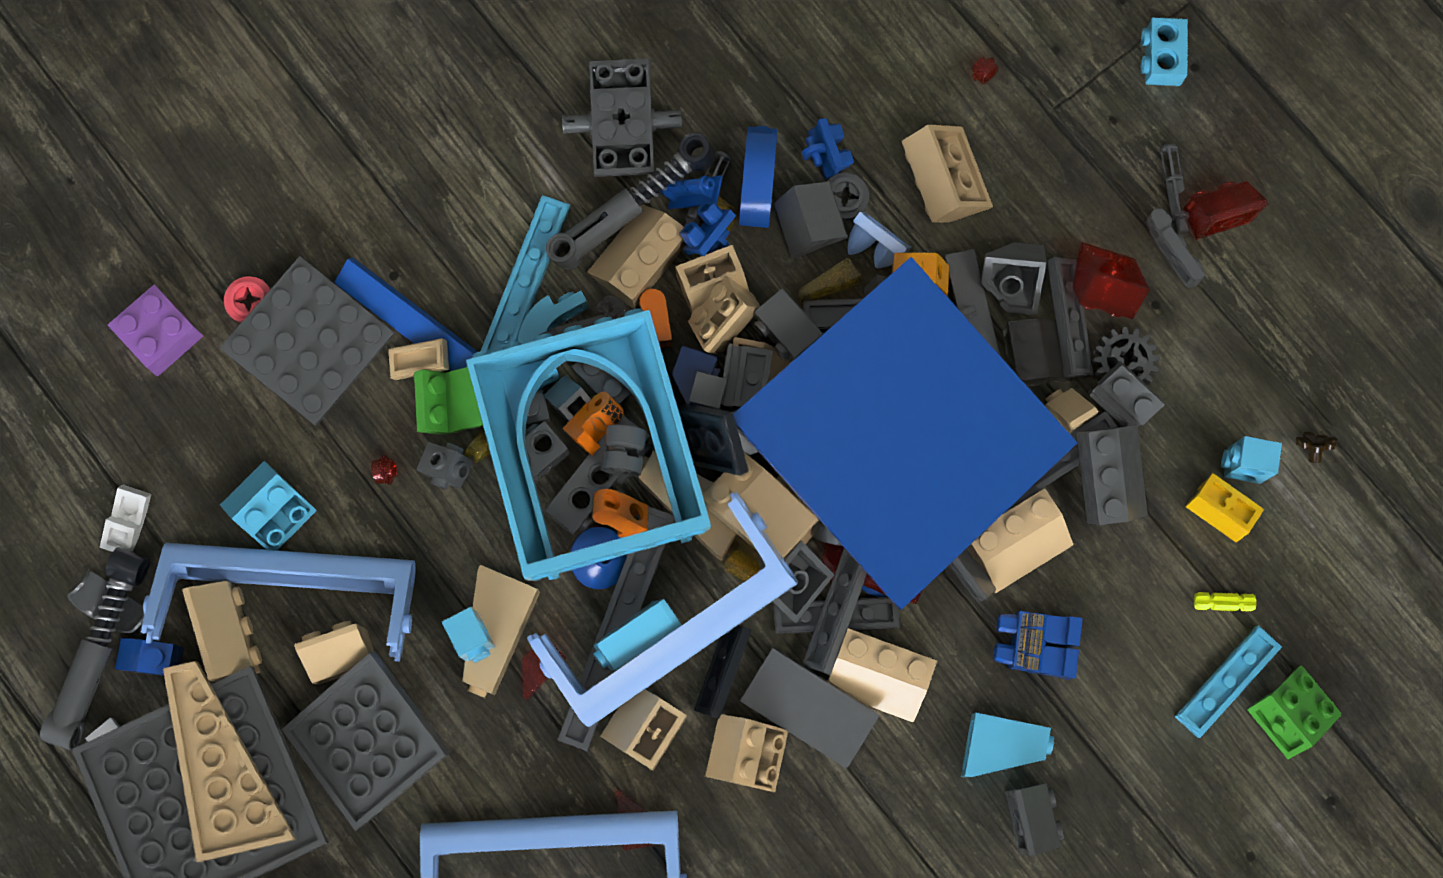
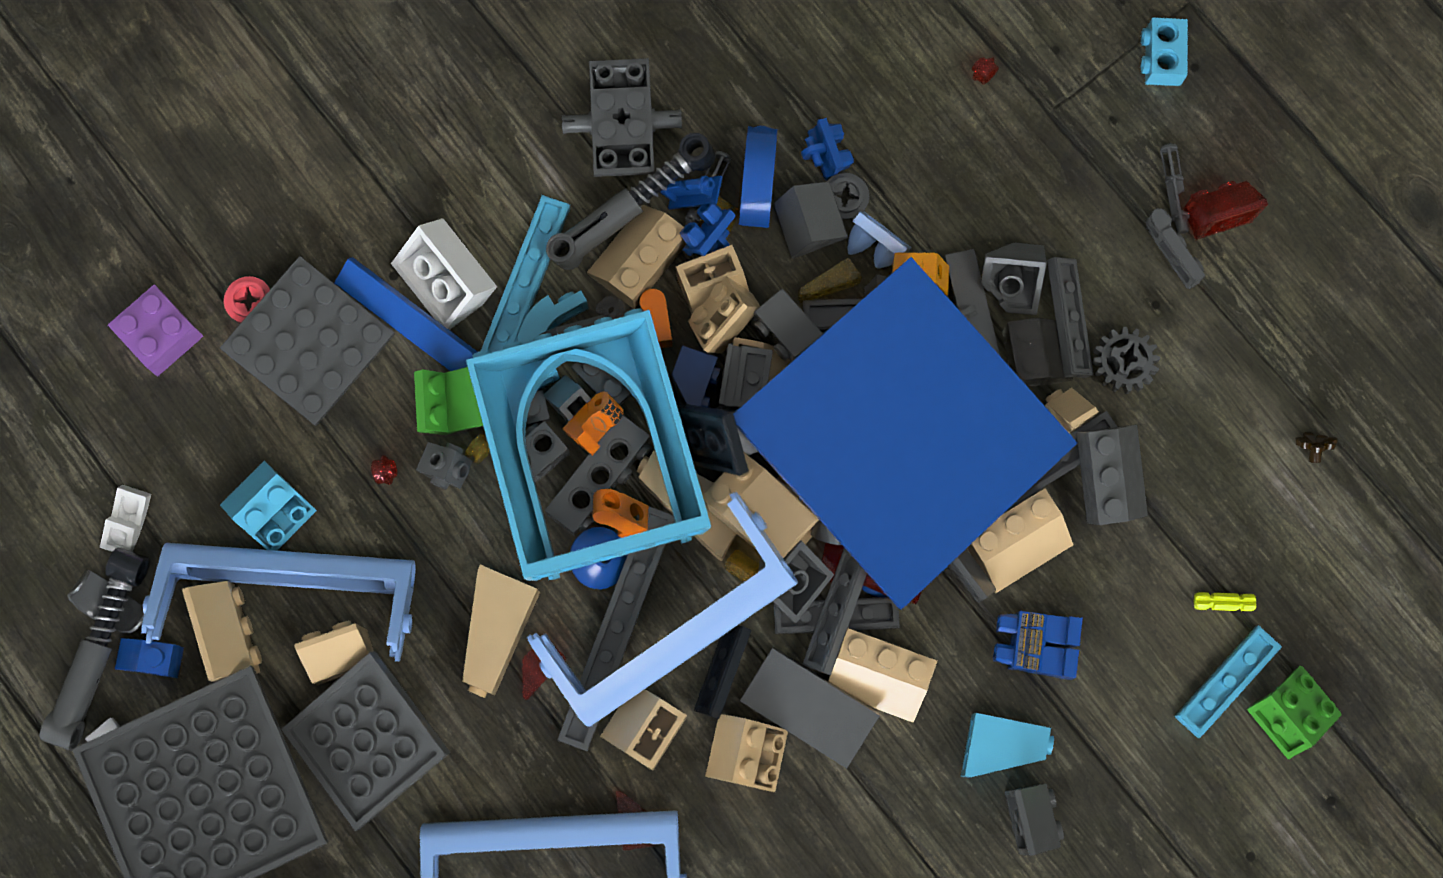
tan wing [163,661,297,862] -> none
tan tile [389,338,449,380] -> none
medium azure brick [442,607,495,663] -> none
medium azure slope [593,599,682,671] -> none
dark grey wheel [601,425,647,476] -> none
dark grey tile [689,371,727,410] -> none
tan slope [901,125,993,222] -> none
clear red slope [1073,242,1150,319] -> none
dark grey plate [1088,361,1165,427] -> none
yellow hinge [1185,473,1264,543] -> none
medium azure brick [1221,436,1282,484] -> none
none -> white slope [391,218,497,330]

